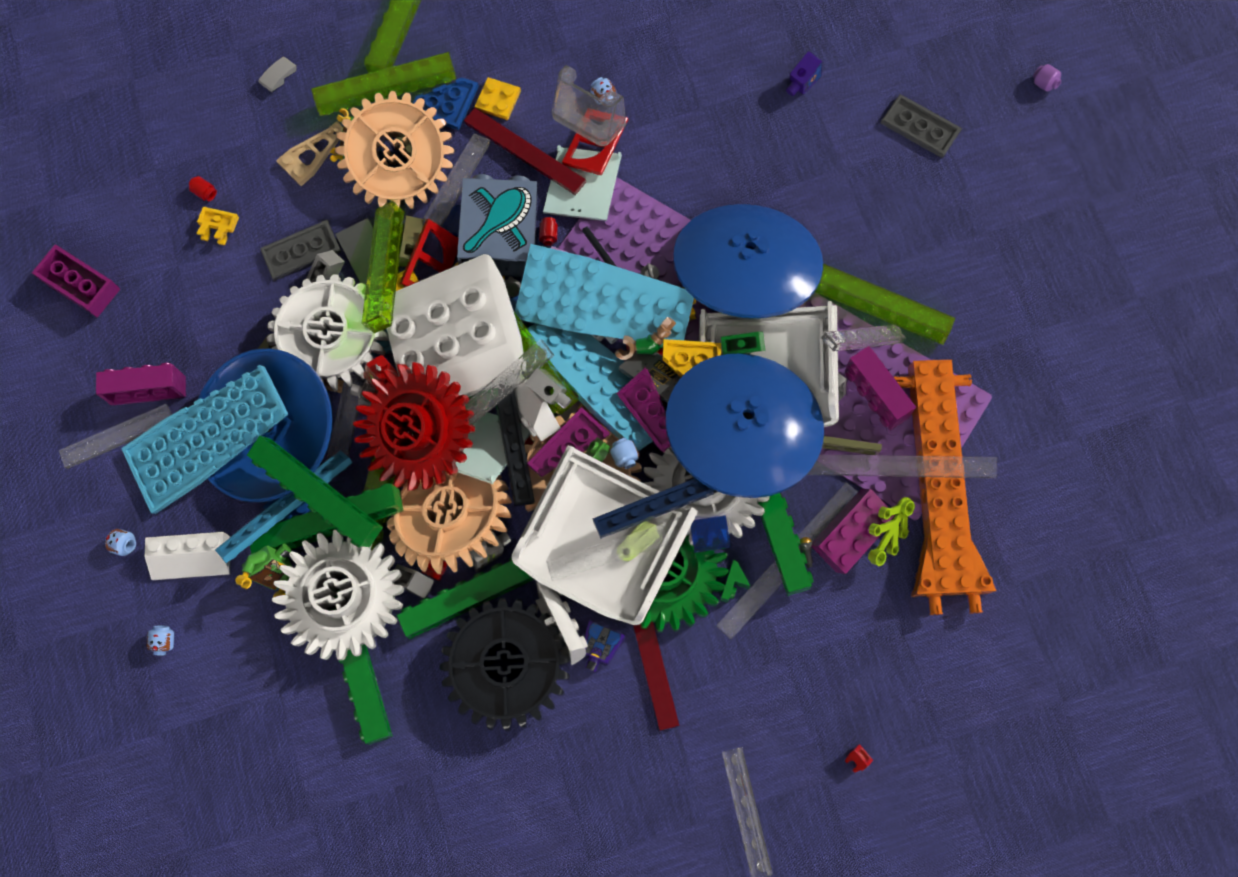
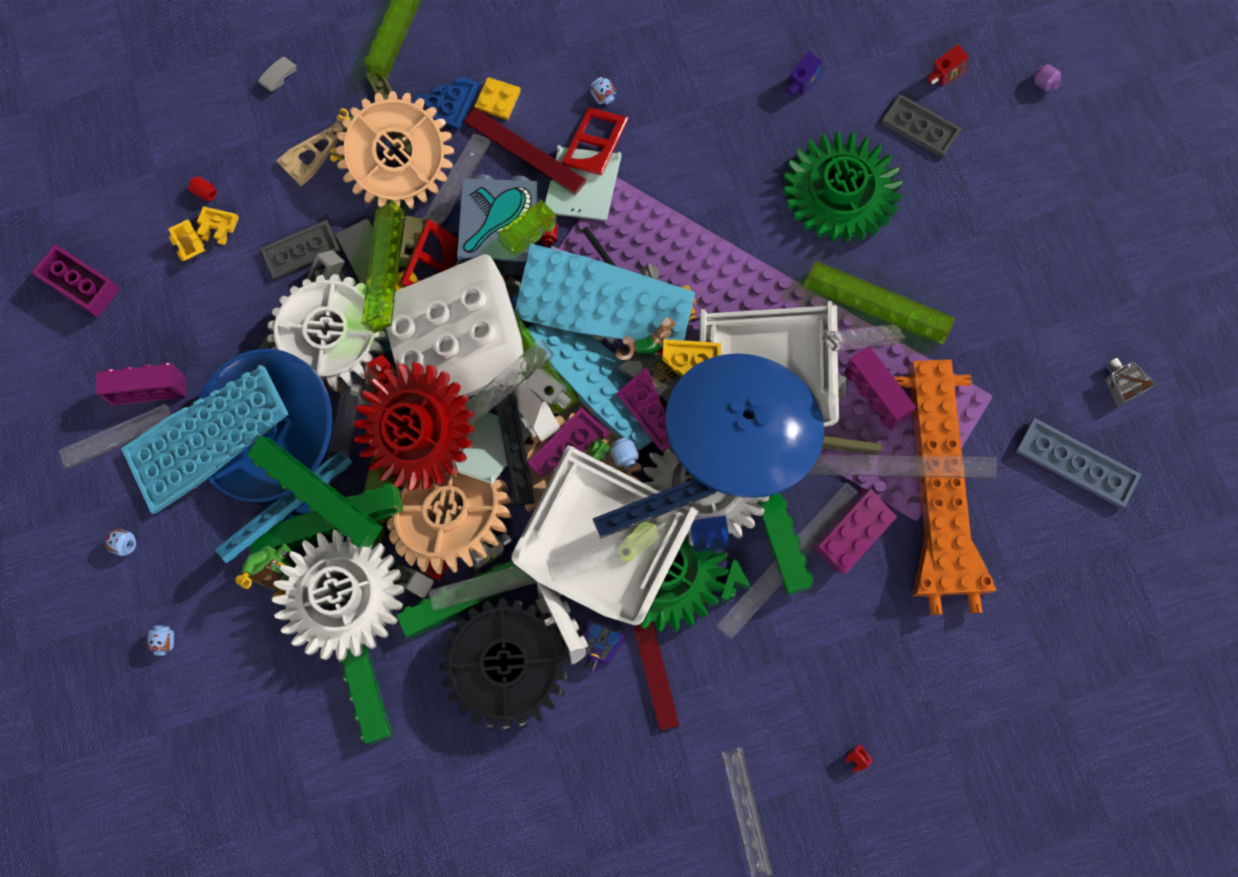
white slope [145,532,231,580] -> none
clear neon green brick [311,52,456,116] -> none
clear windscreen [551,65,626,146] -> none
blue dish [673,204,823,318] -> none
green brick [721,332,766,355] -> none
dark grey piece [799,537,813,568] -> none
lime plant [868,497,915,566] -> none
none -> yellow cylinder [168,219,205,261]
none -> clear tile [429,566,537,611]
none -> clear neon green brick [498,200,556,256]
none -> green gear [783,131,903,243]
none -> red torso [926,44,969,86]
none -> sand blue plate [1016,418,1142,509]
none -> torso [1105,358,1155,407]

